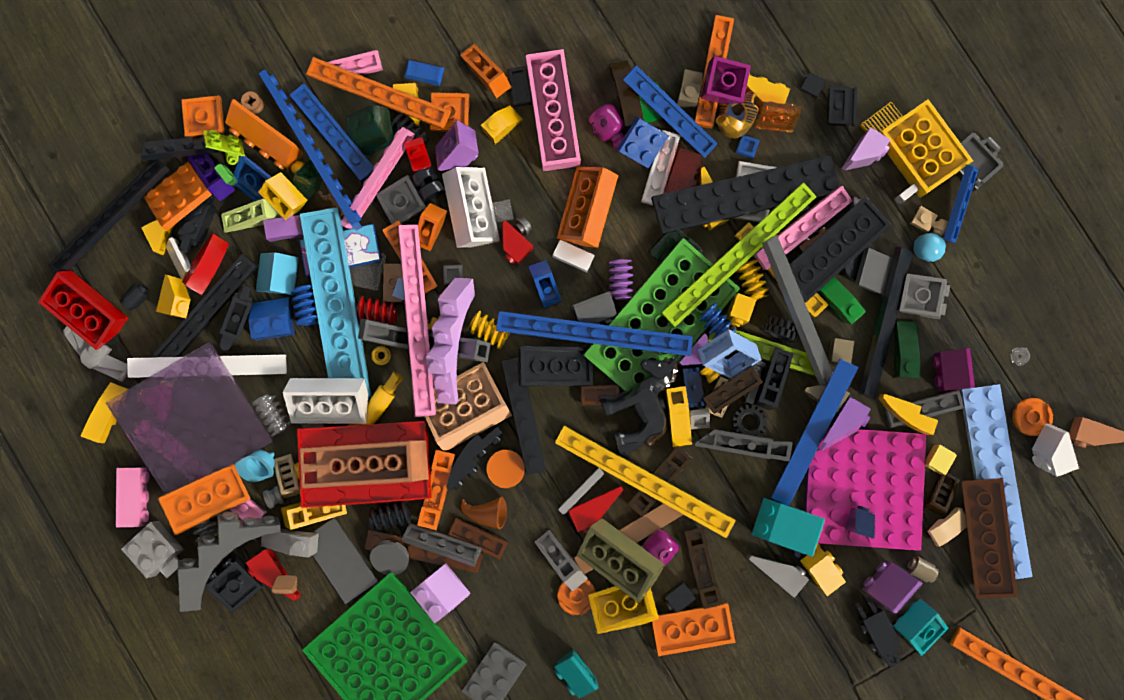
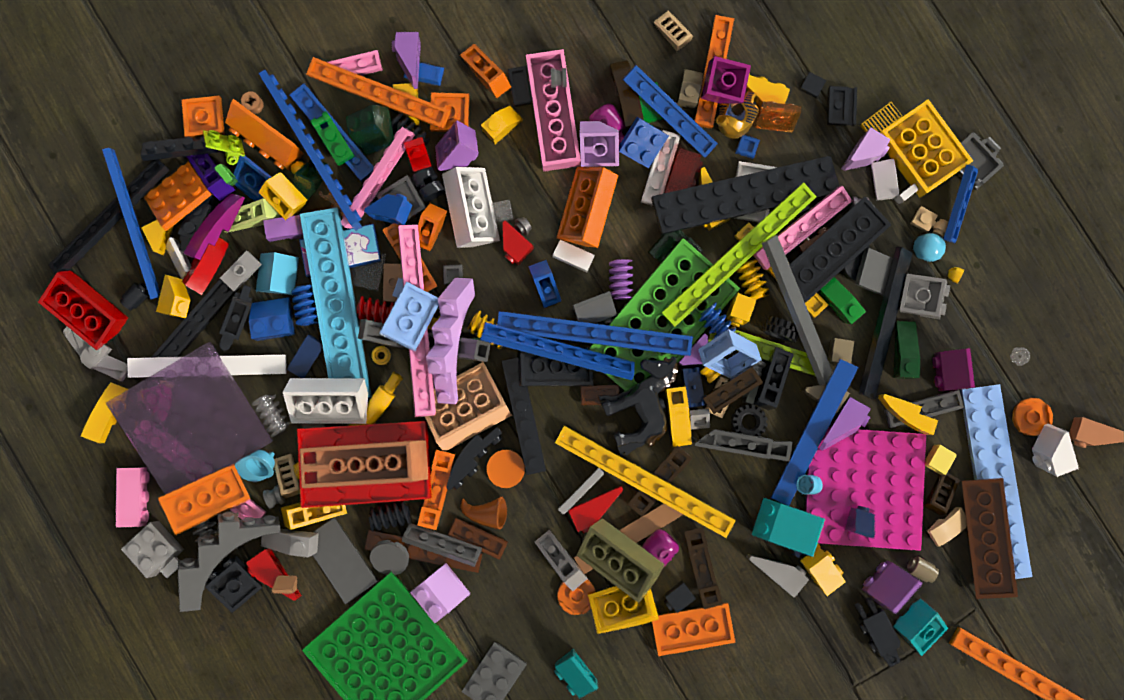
none -> blue tile [102,148,160,299]
none -> magenta slope [183,194,245,260]
none -> light grey plate [220,251,262,292]
none -> dark blue slope [287,334,323,378]
none -> green plate [310,111,355,166]
none -> blue slope [364,194,412,225]
none -> light blue tile [379,282,439,352]
none -> medium lavender slope [392,32,421,89]
none -> blue tile [481,322,635,380]
none -> dark grey wheel [551,68,567,88]
none -> lavender slope [580,121,619,167]
none -> tan slope [654,11,693,51]
none -> medium azure wheel [796,475,823,495]
none -> white slope [871,159,899,200]
none -> yellow hinge [948,267,964,284]

